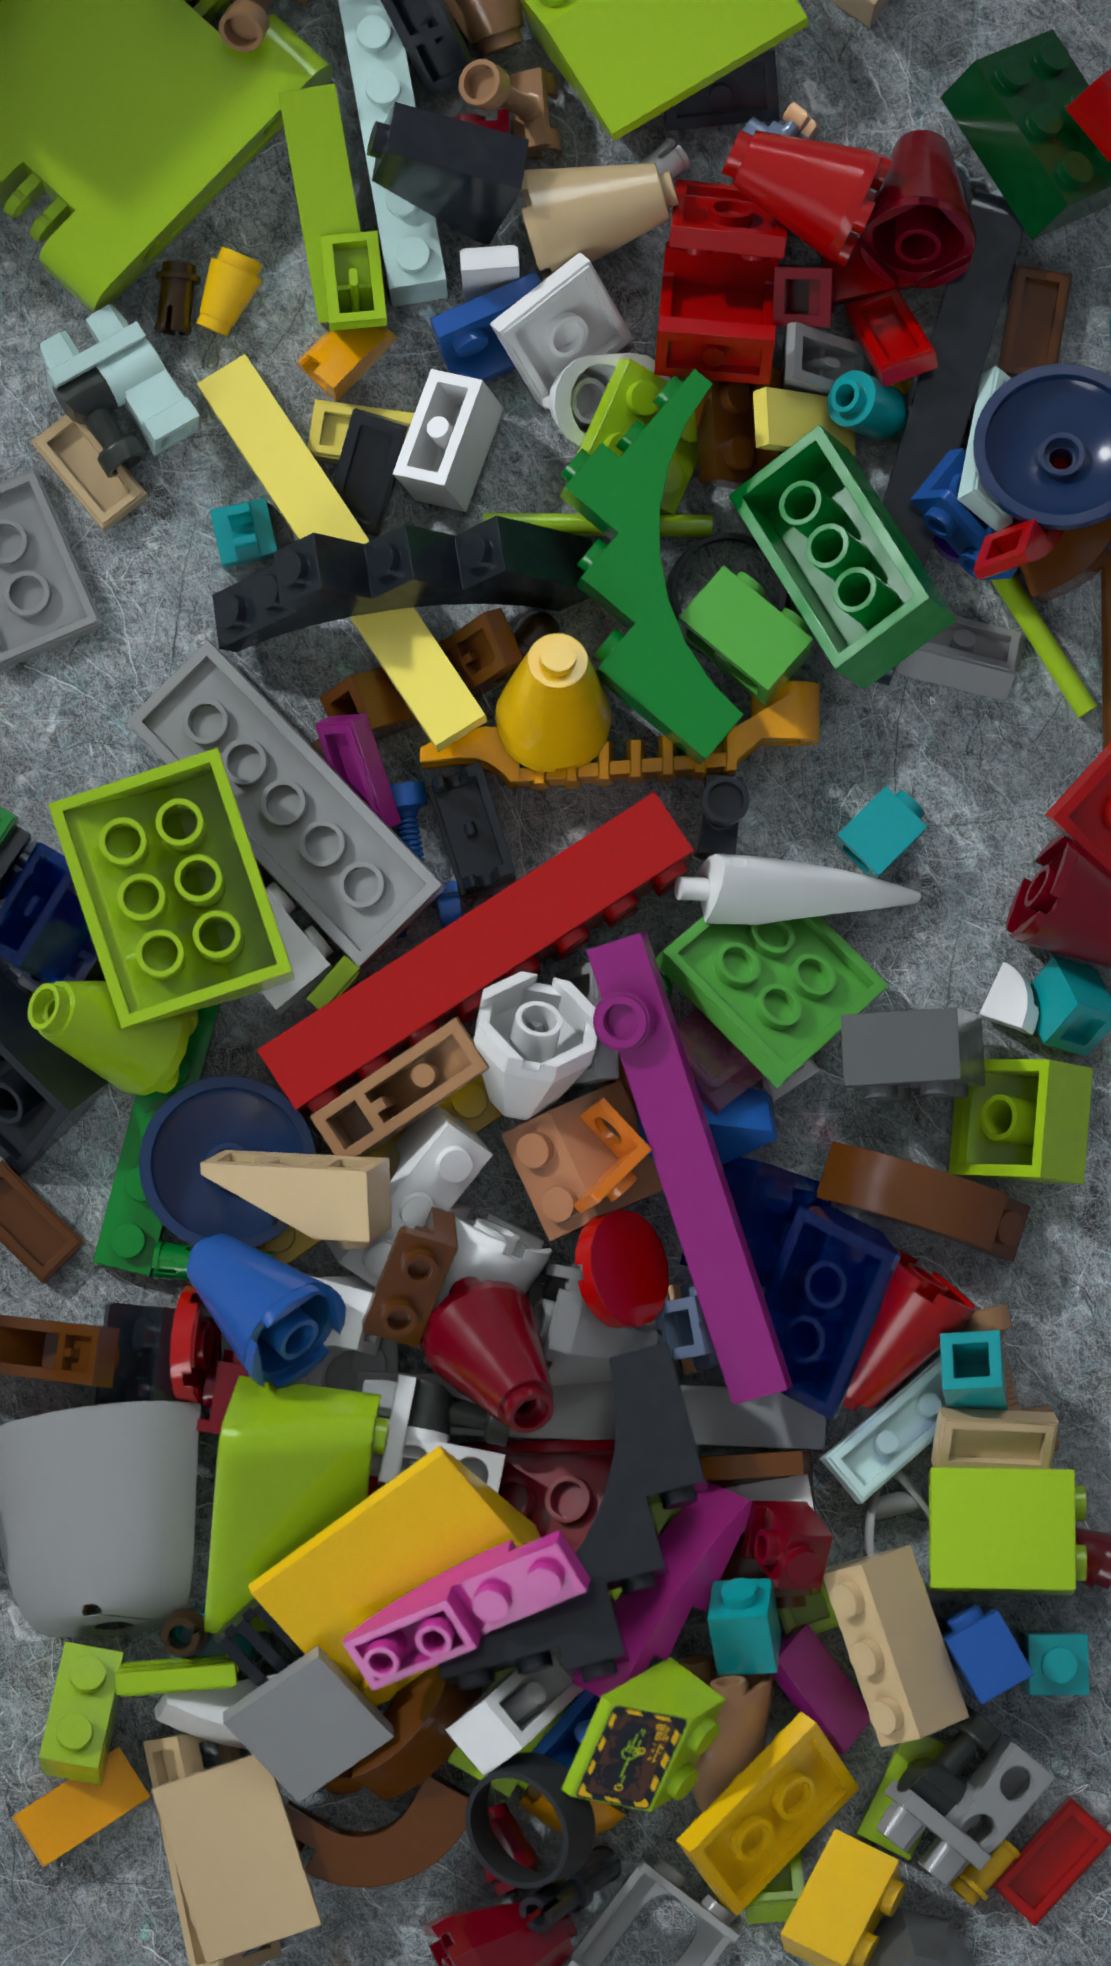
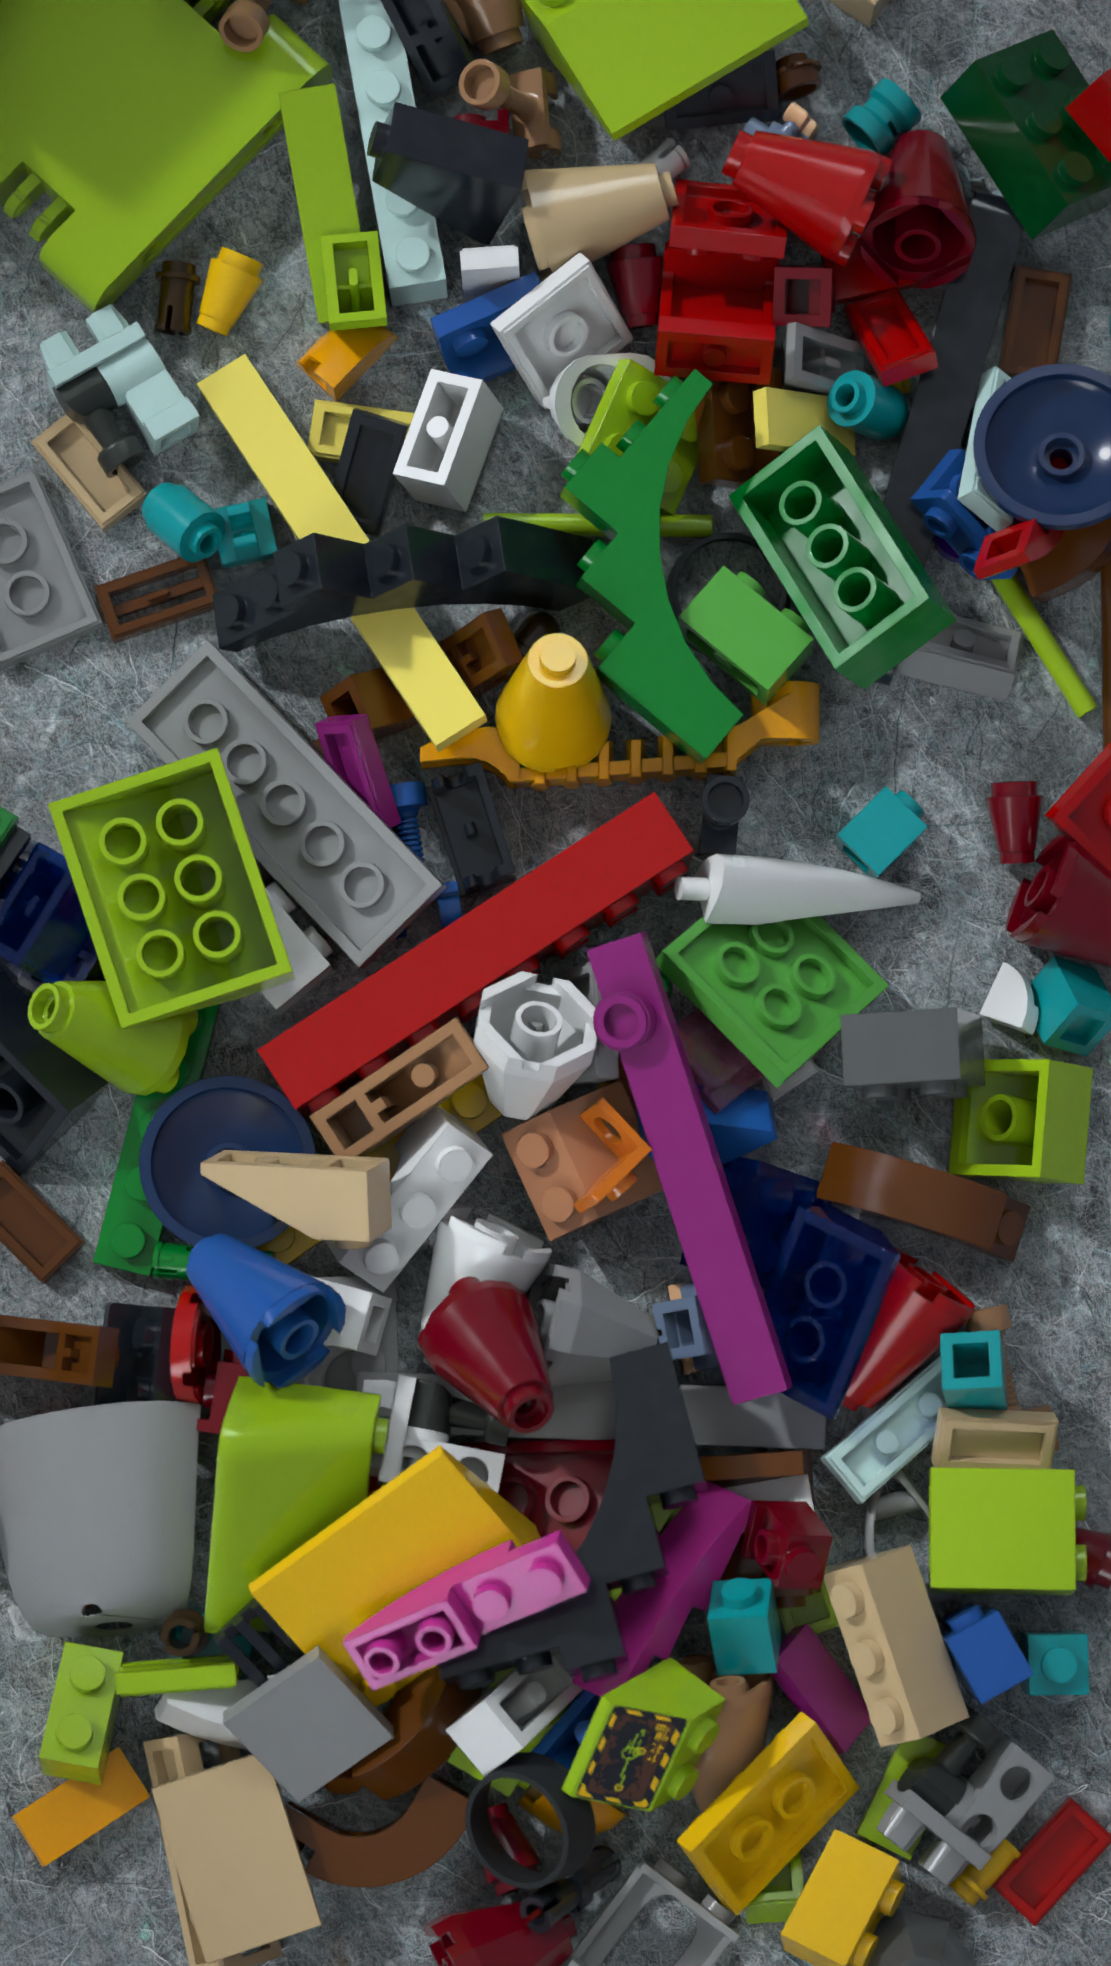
lime tile [307,955,361,1010] -> none
reddish brown bracket [362,1207,458,1347] -> none
red tile [575,1209,669,1329] -> none
none -> reddish brown tile [94,557,218,644]
none -> teal brick [142,482,225,562]
none -> dark red cone [606,243,663,329]
none -> reddish brown plate [776,52,822,101]
none -> teal wheel [841,78,921,155]
none -> dark red cone [986,781,1044,864]

